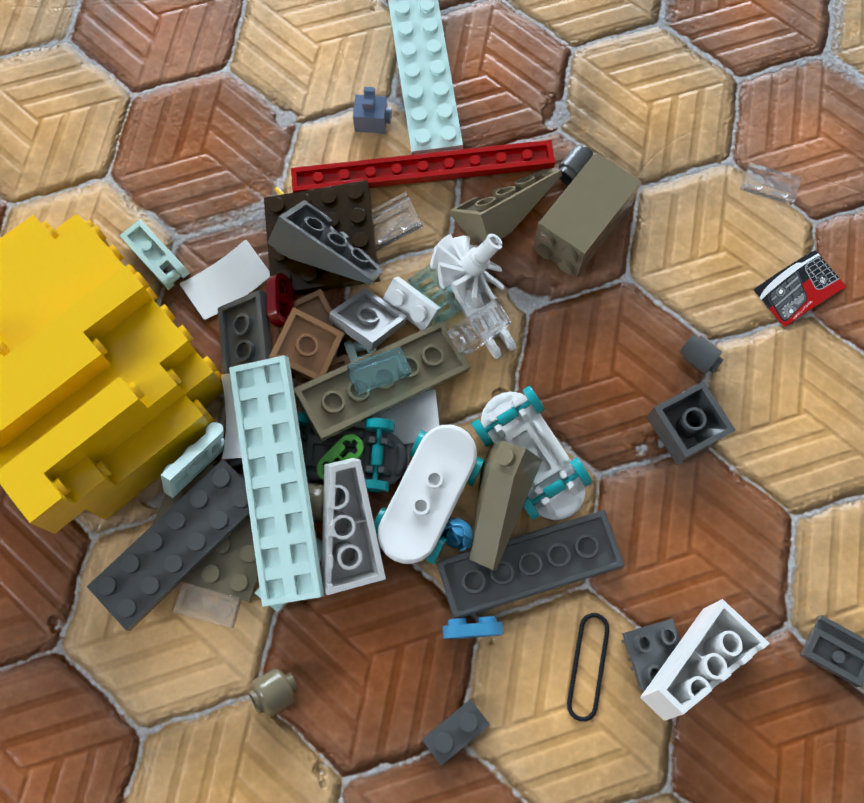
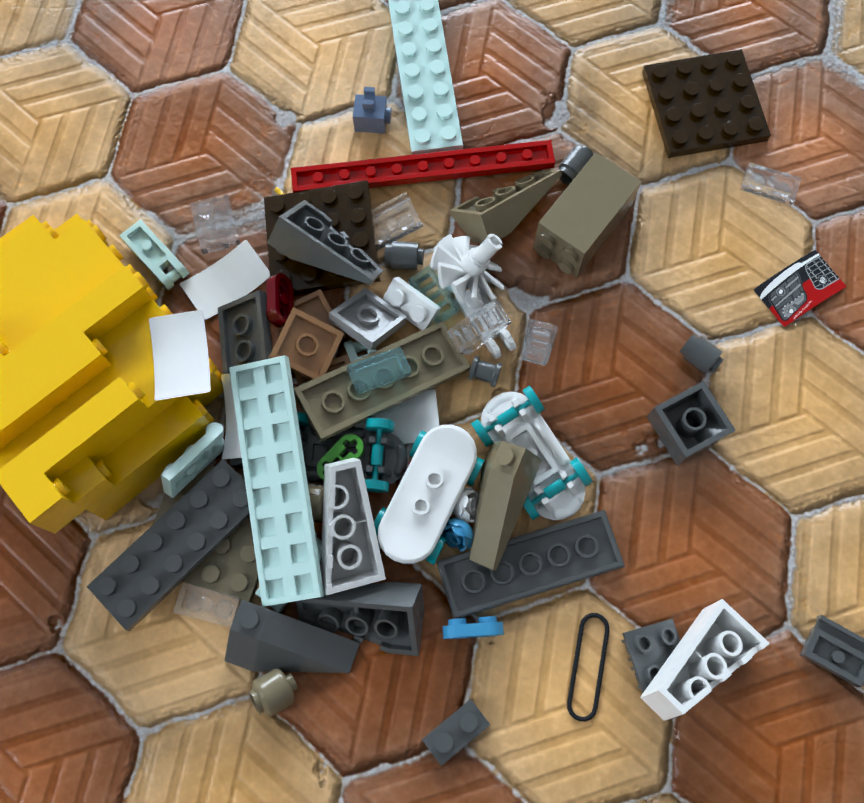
none -> white sticker [149,310,211,401]
none -> clear plate [190,194,241,254]
none -> dark grey wedge [224,600,361,673]
none -> dark grey wedge [296,582,425,656]
none -> dark grey brick [384,241,424,270]
none -> white plate [453,487,478,523]
none -> dark grey bush [468,355,502,388]
none -> clear slope [521,319,558,365]
none -> dark brown plate [642,49,771,158]

